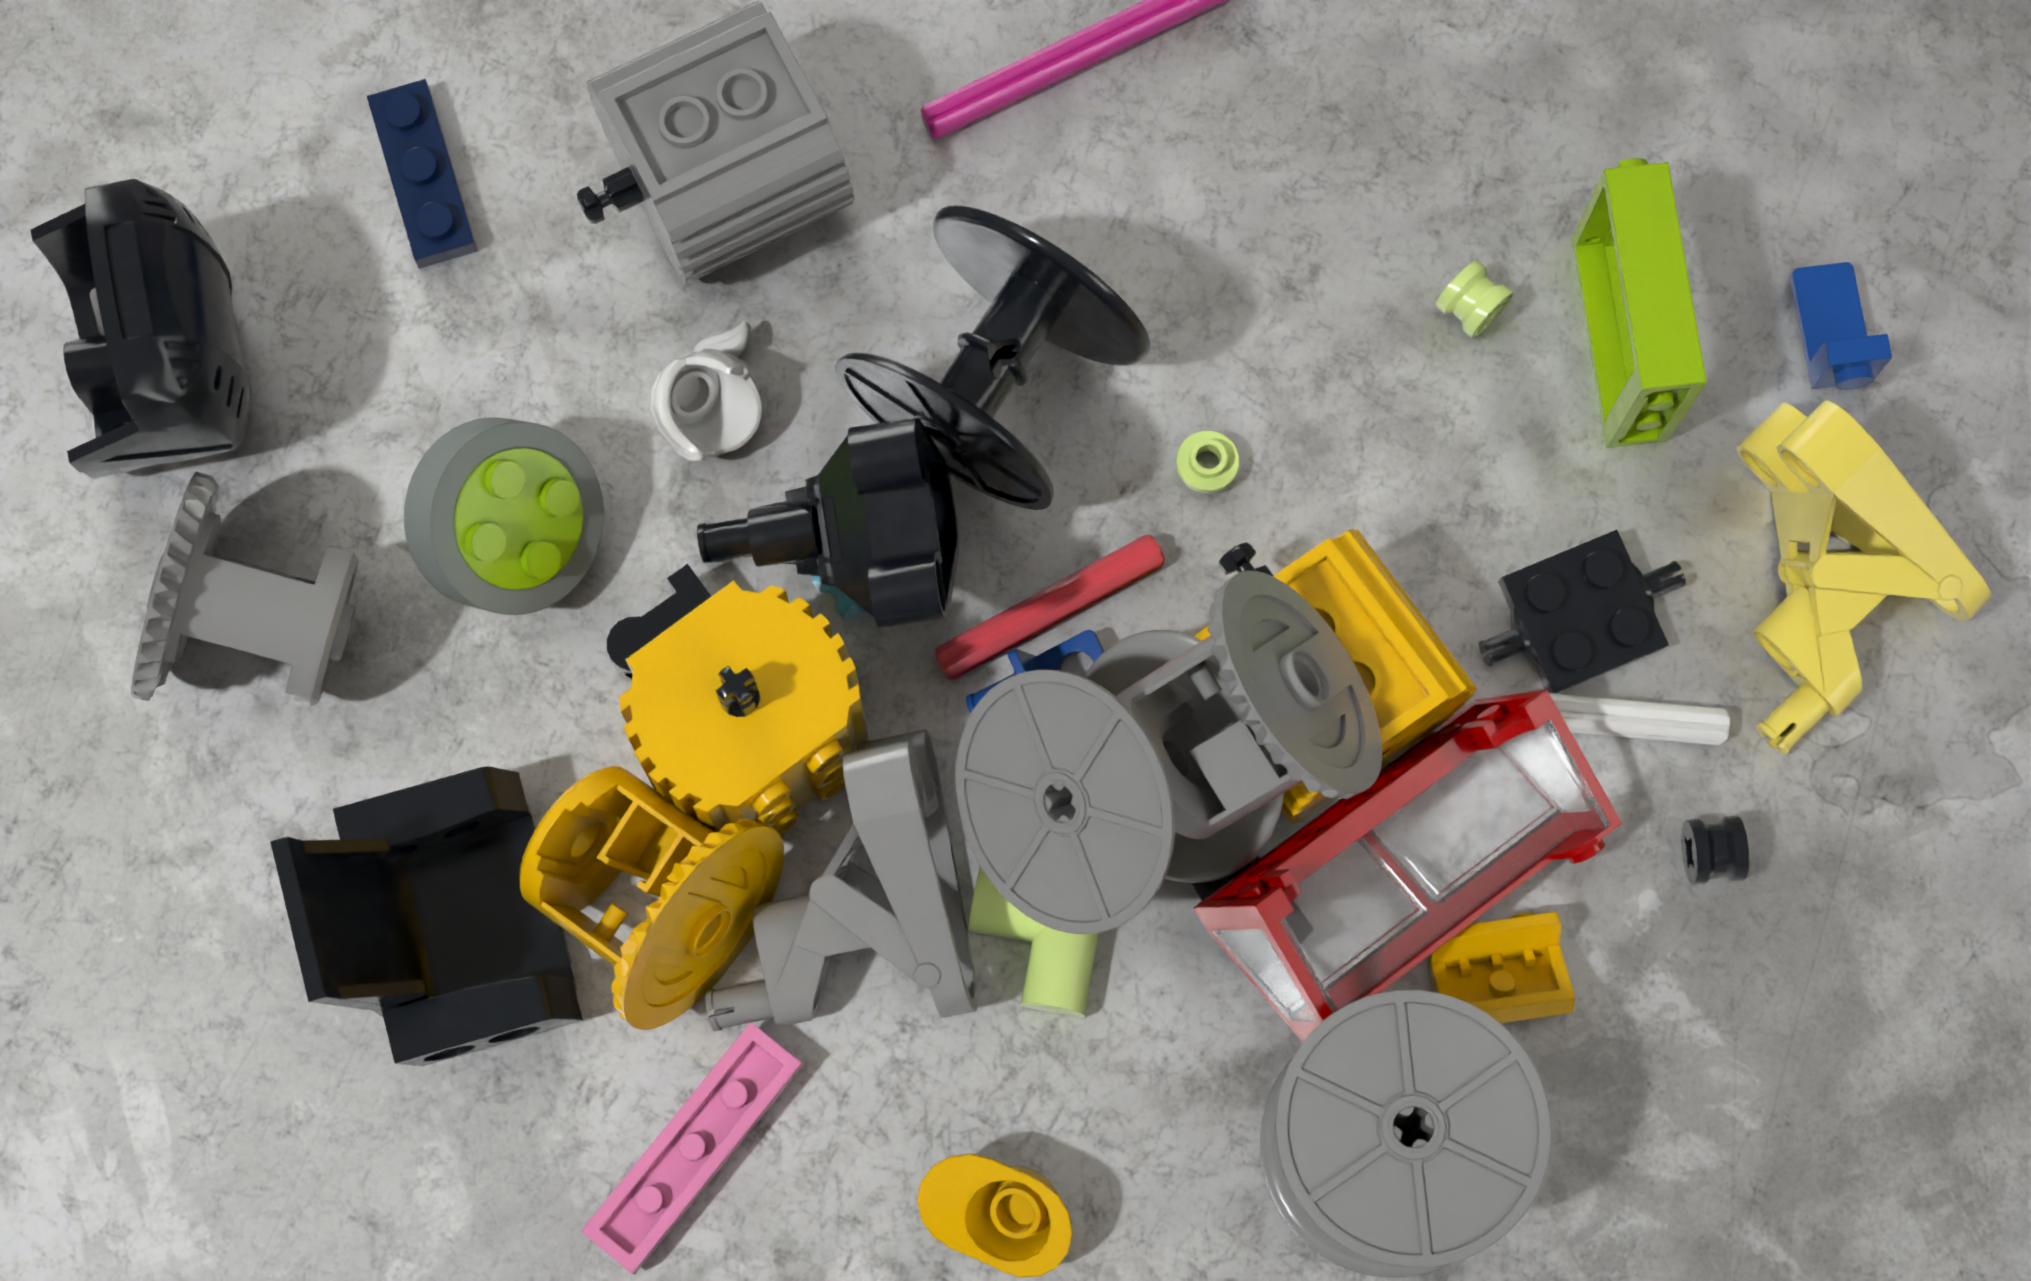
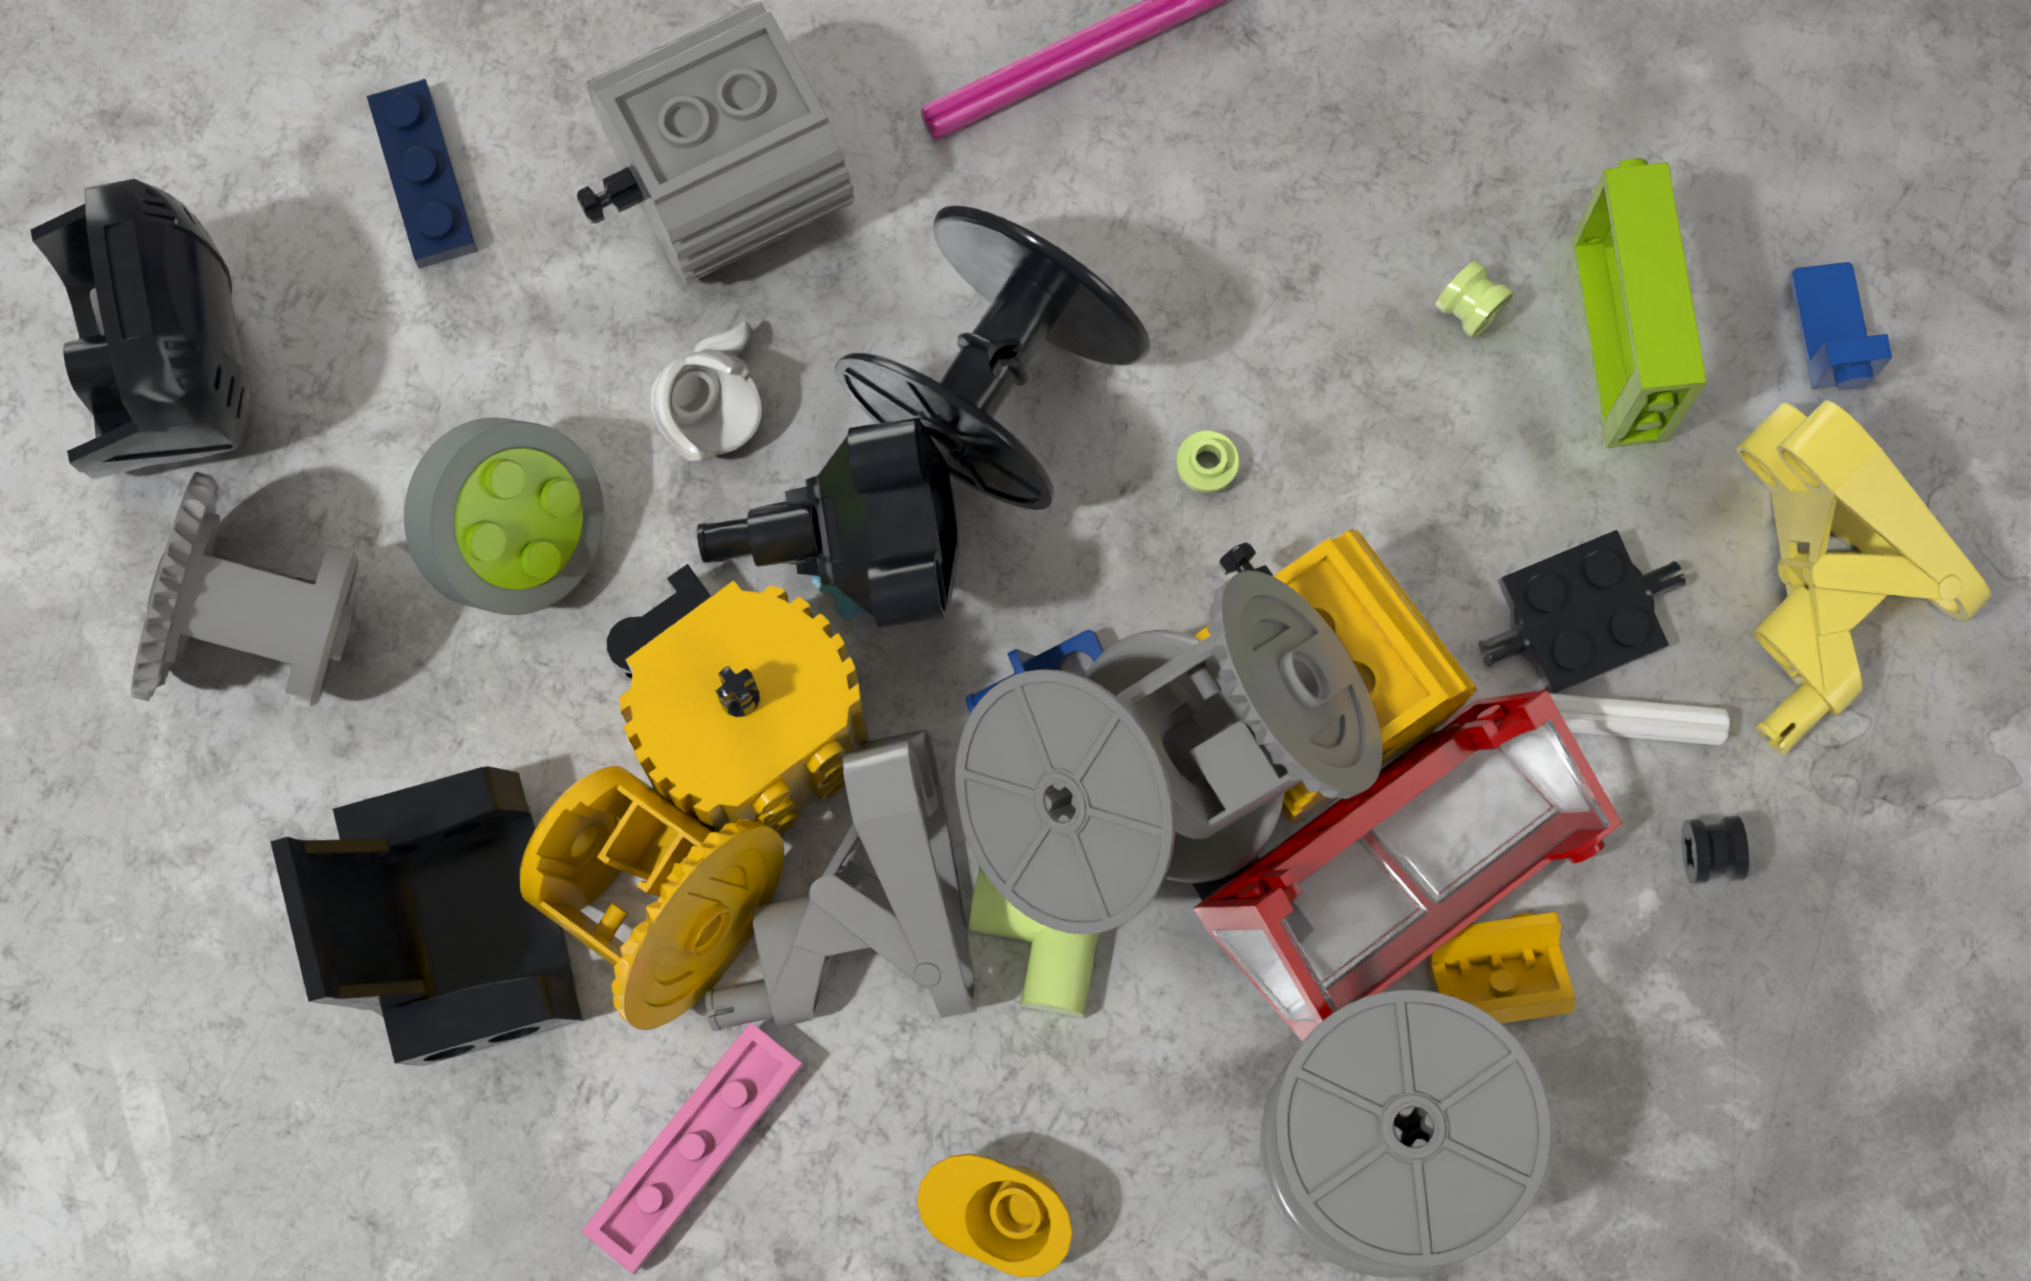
coral axle [935,535,1165,679] -> none

